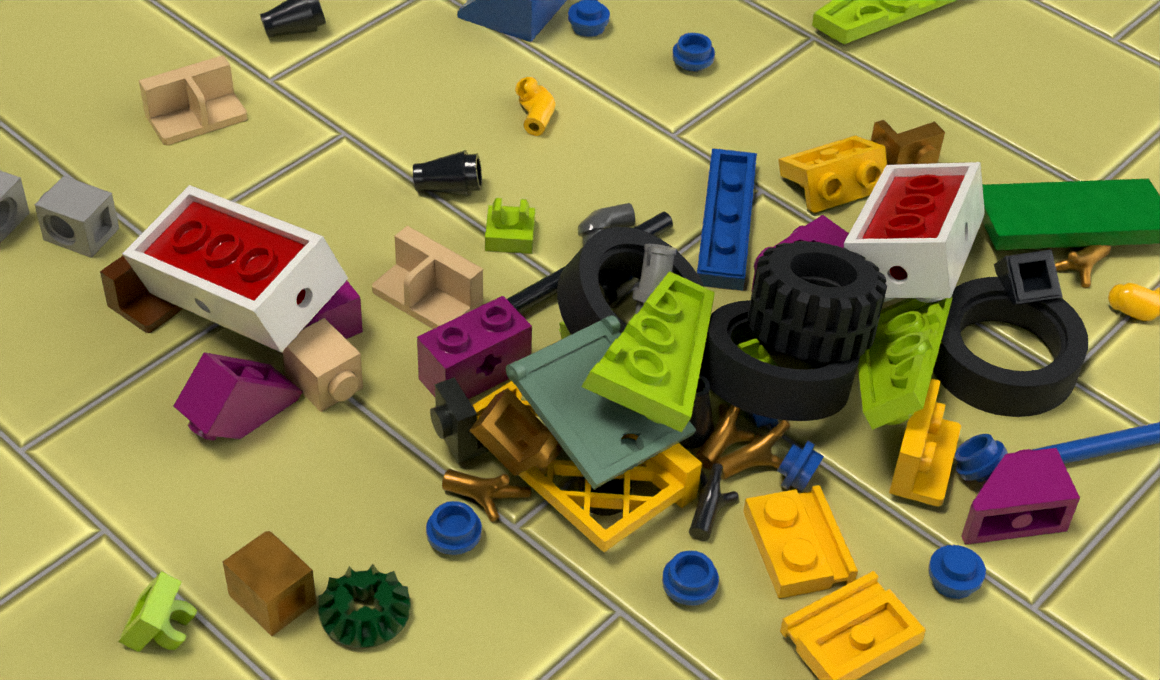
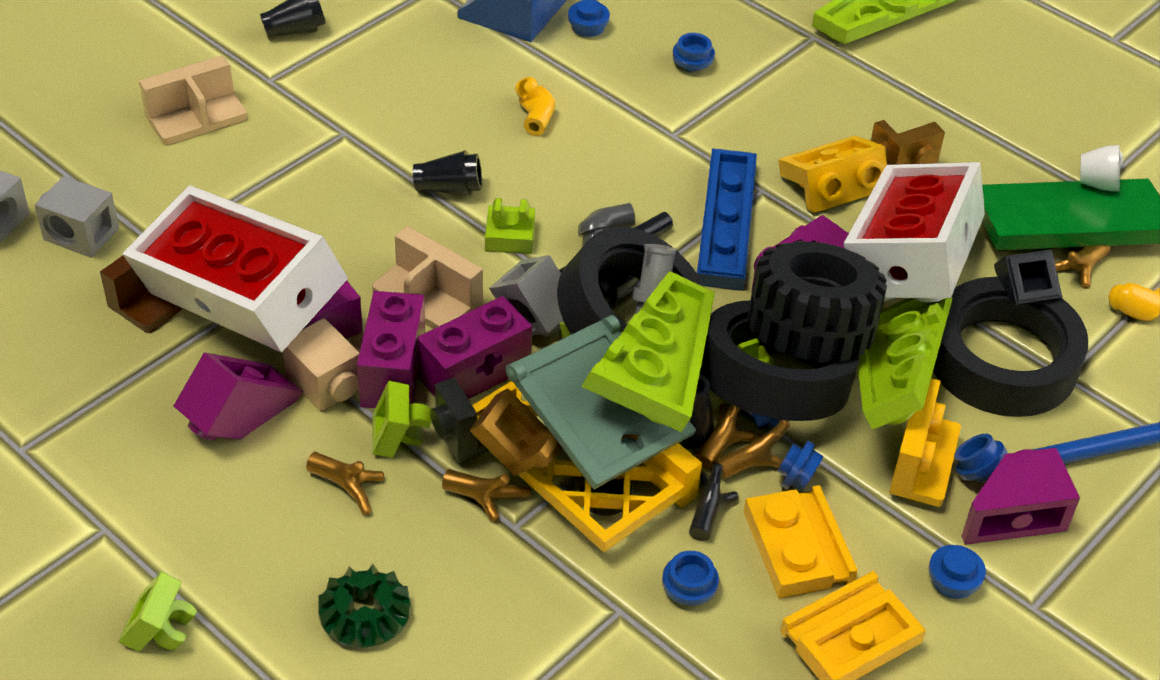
pearl gold panel [222,531,317,636] -> none
blue plate [426,501,482,555] -> none
none -> pearl gold bar [306,451,384,515]
none -> magenta brick [357,291,426,408]
none -> lime tile [372,381,432,458]
none -> light grey brick [489,255,563,338]
none -> white bar [1080,145,1123,191]

